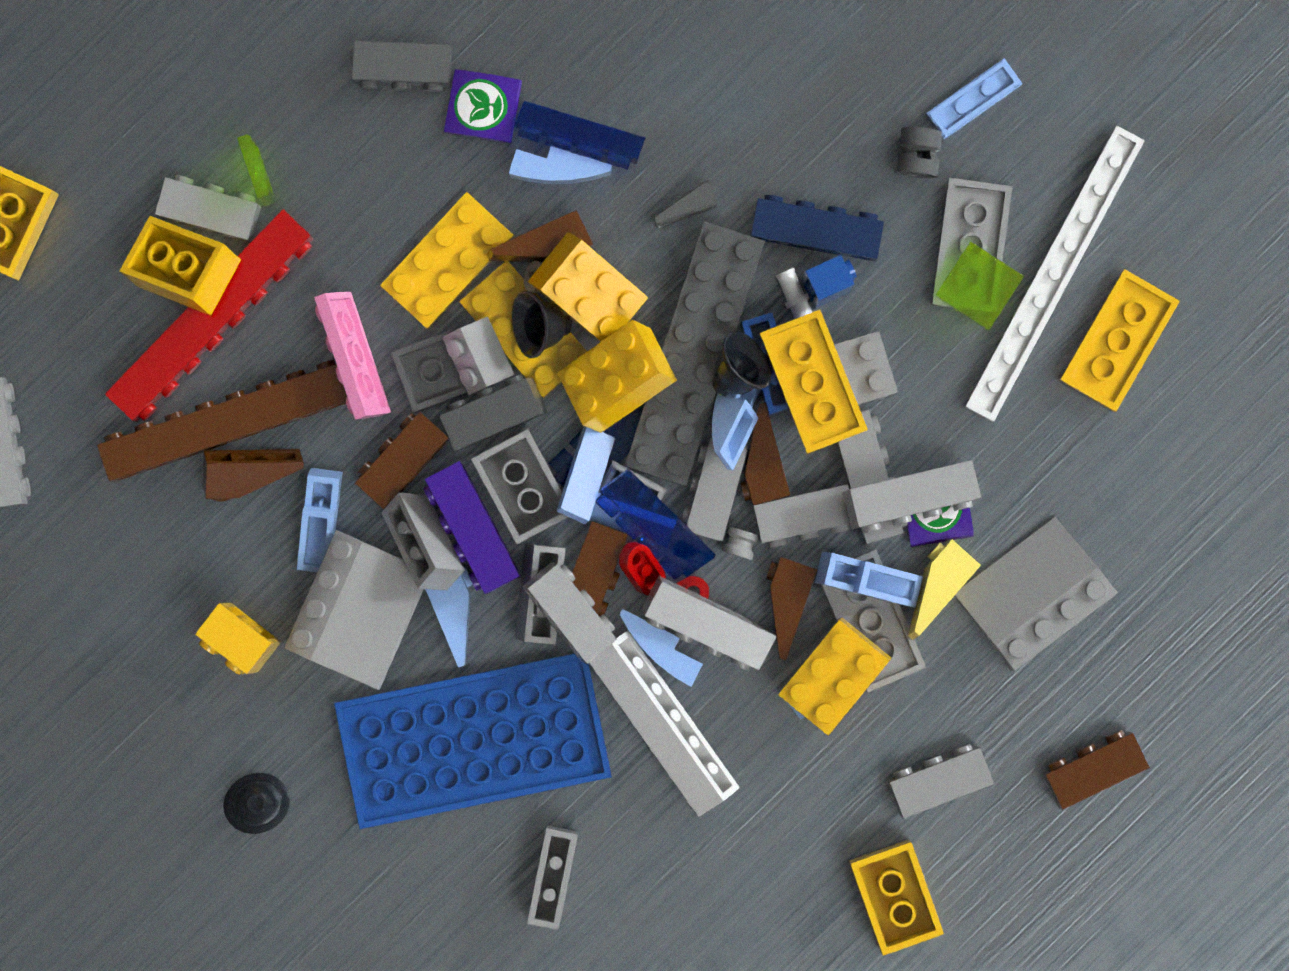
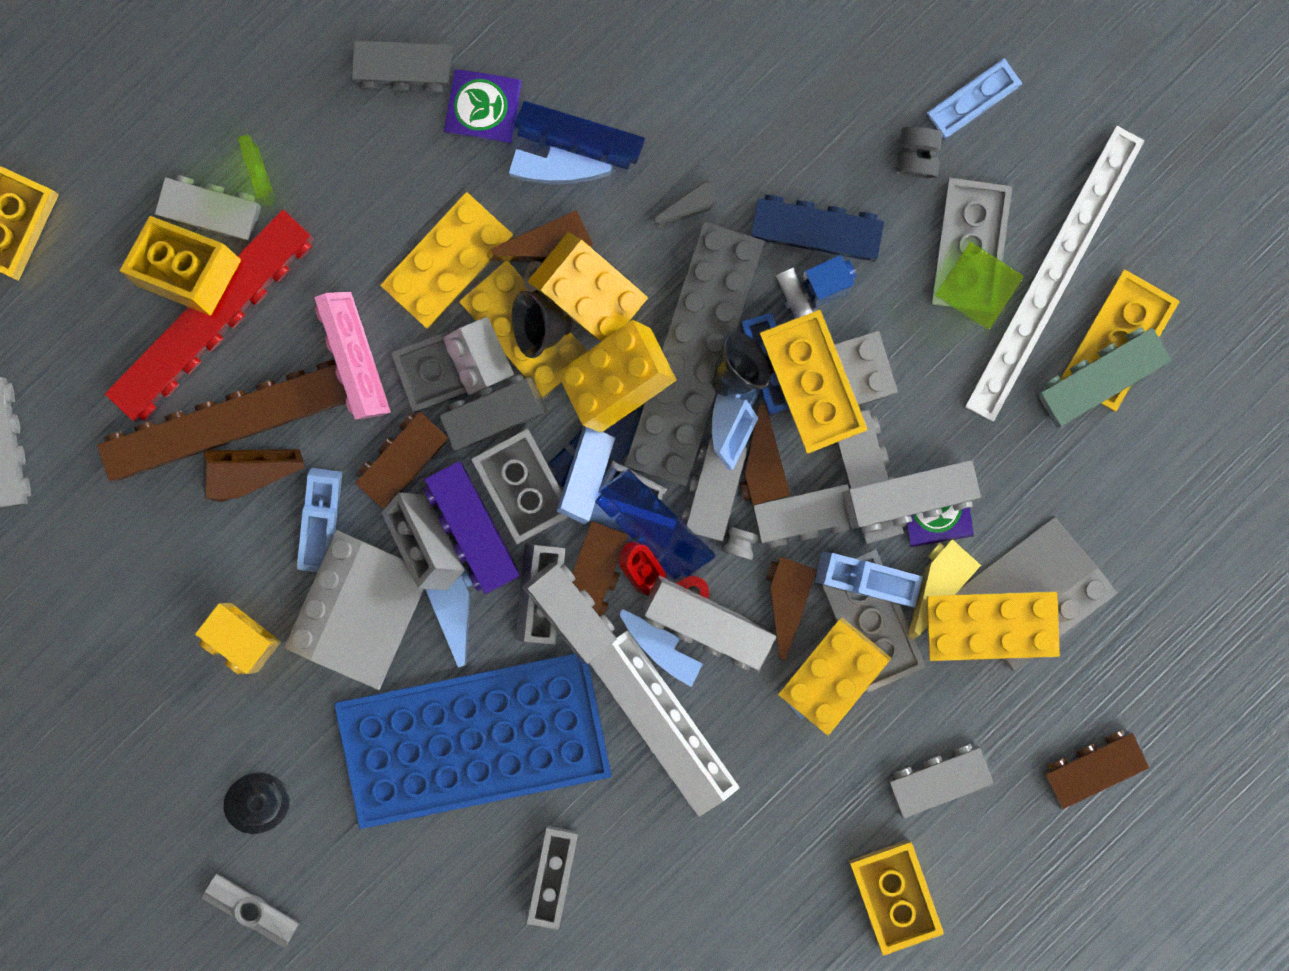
none -> light grey piece [202,874,299,948]
none -> yellow plate [927,592,1060,661]
none -> sand green brick [1038,327,1172,428]

